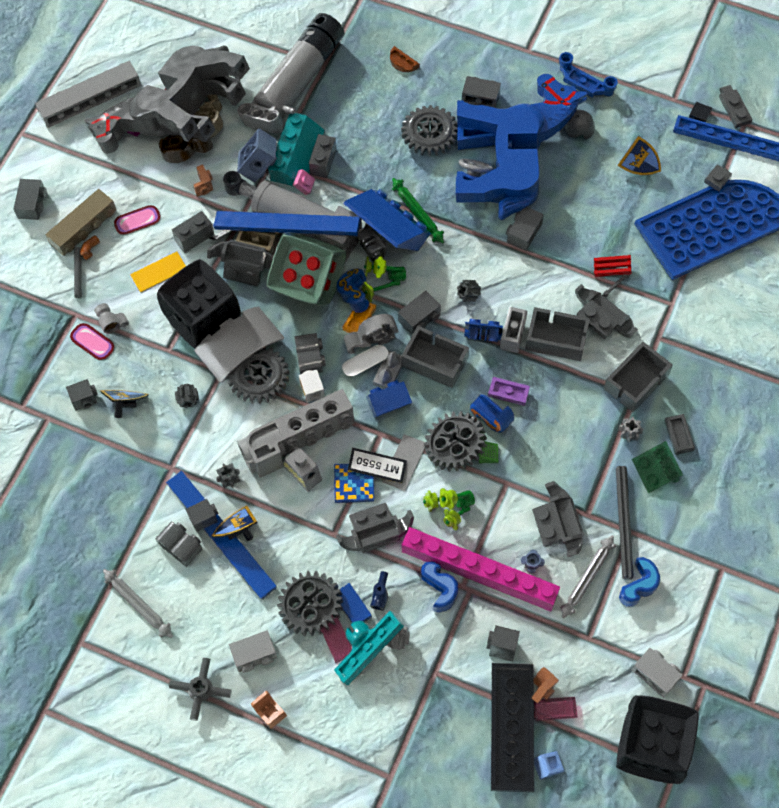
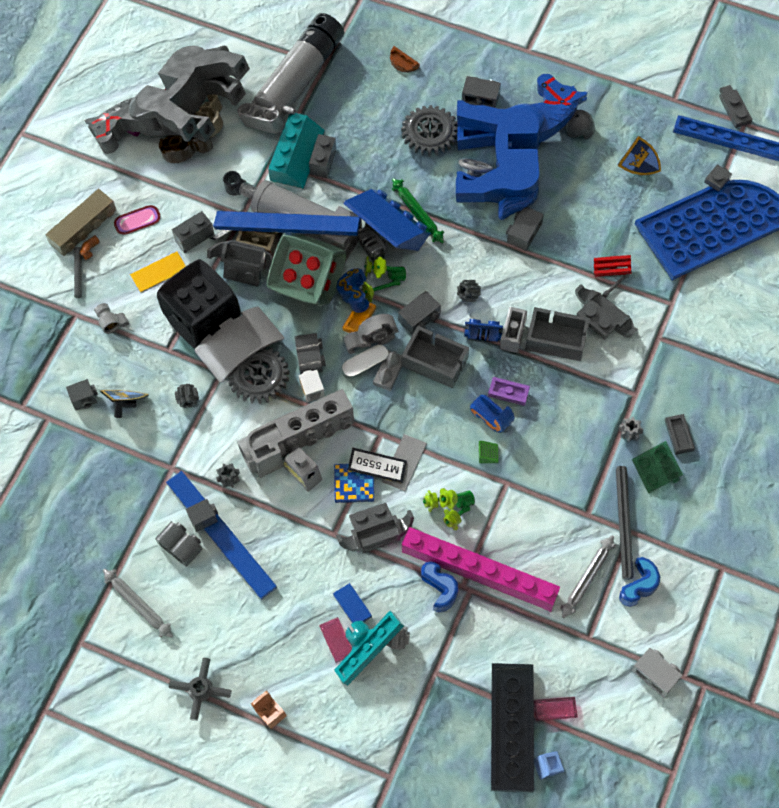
dark grey brick [14,179,47,220] -> none
light grey brick [35,60,141,128] -> none
sticker [70,323,114,360] -> none
nougat bracket [193,164,213,197] -> none
shield [211,506,258,541] -> none
light grey brick [228,630,277,673] -> none
sand blue brick [237,128,277,183] -> none
dark grey gear [277,571,344,636] -> none
bright pink plate [293,169,315,195] -> none
blue brick [366,380,412,418] -> none
dark blue piece [370,571,388,611] -> none
dark grey gear [424,411,487,472] -> none
dark grey brick [486,625,520,662] -> none
sand blue plate [521,550,545,573] -> none
dark grey plate [532,481,584,557] -> none
nougat bracket [532,667,559,704] -> none
blue plate [559,52,618,98] -> none
dark grey piece [604,342,673,412] -> none
black piece [616,695,699,784] -> none
black tile [689,102,712,122] -> none

